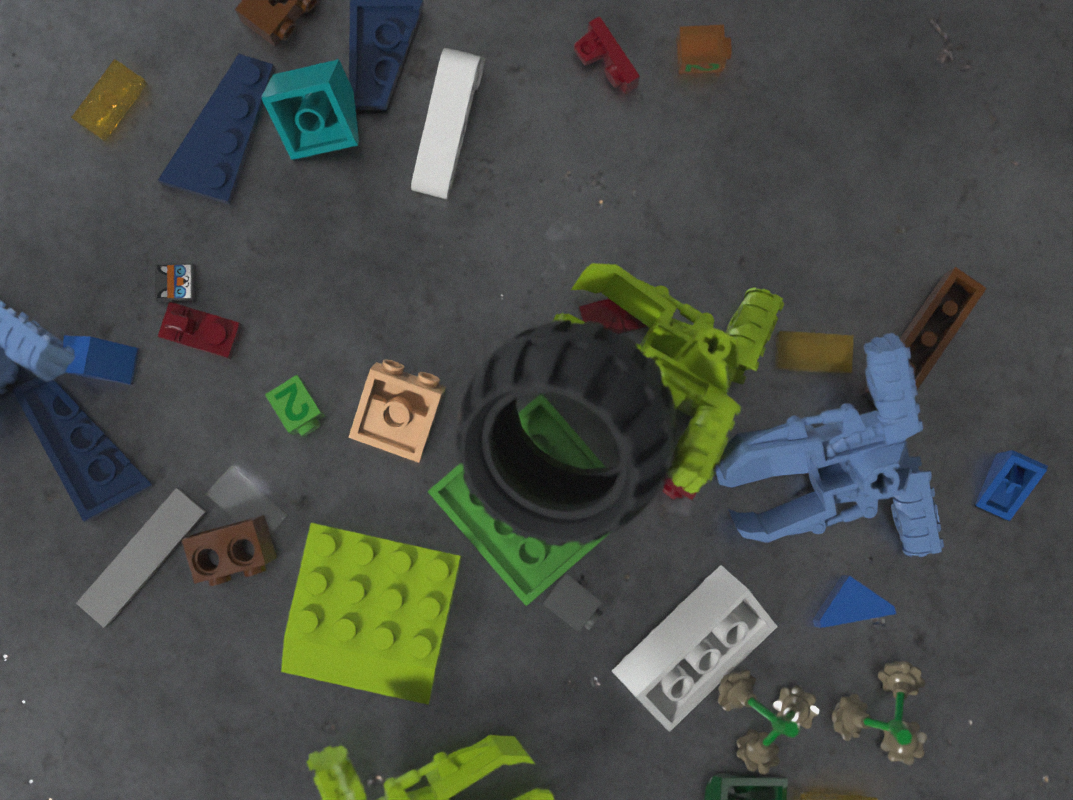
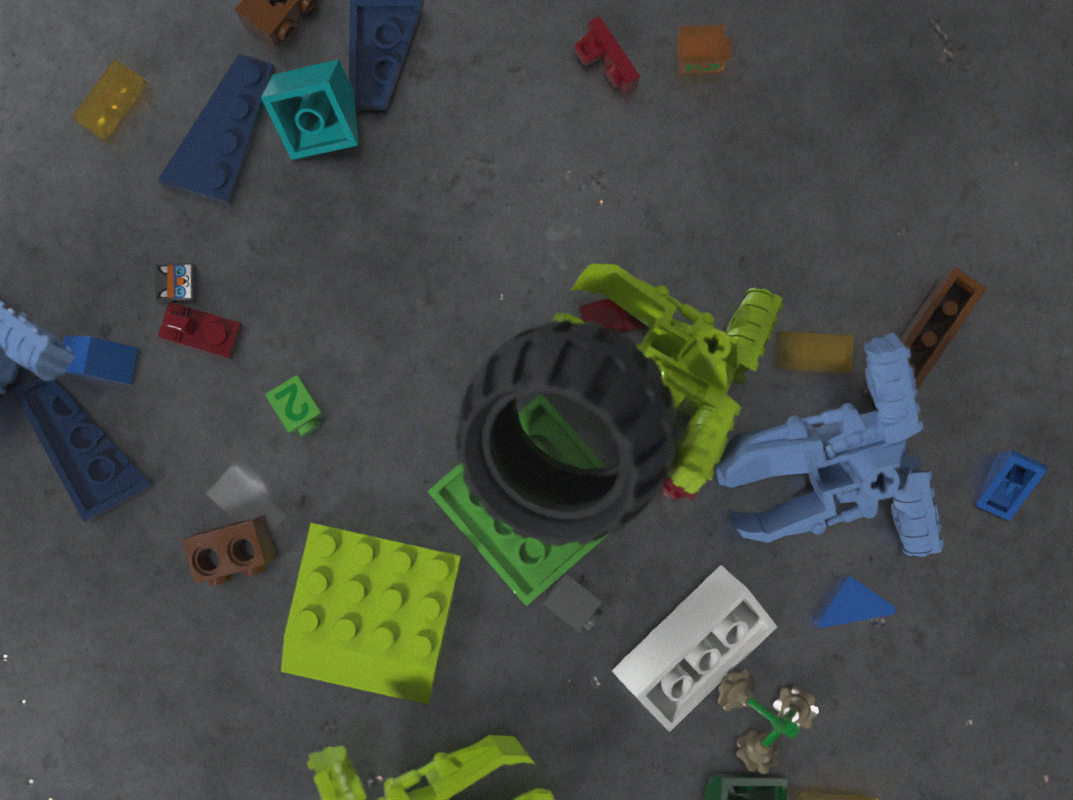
light grey tile [76,488,207,628] -> none
light nougat plate [348,359,446,463] -> none
white beam [411,48,485,199] -> none
dark tan plant [832,661,927,765] -> none

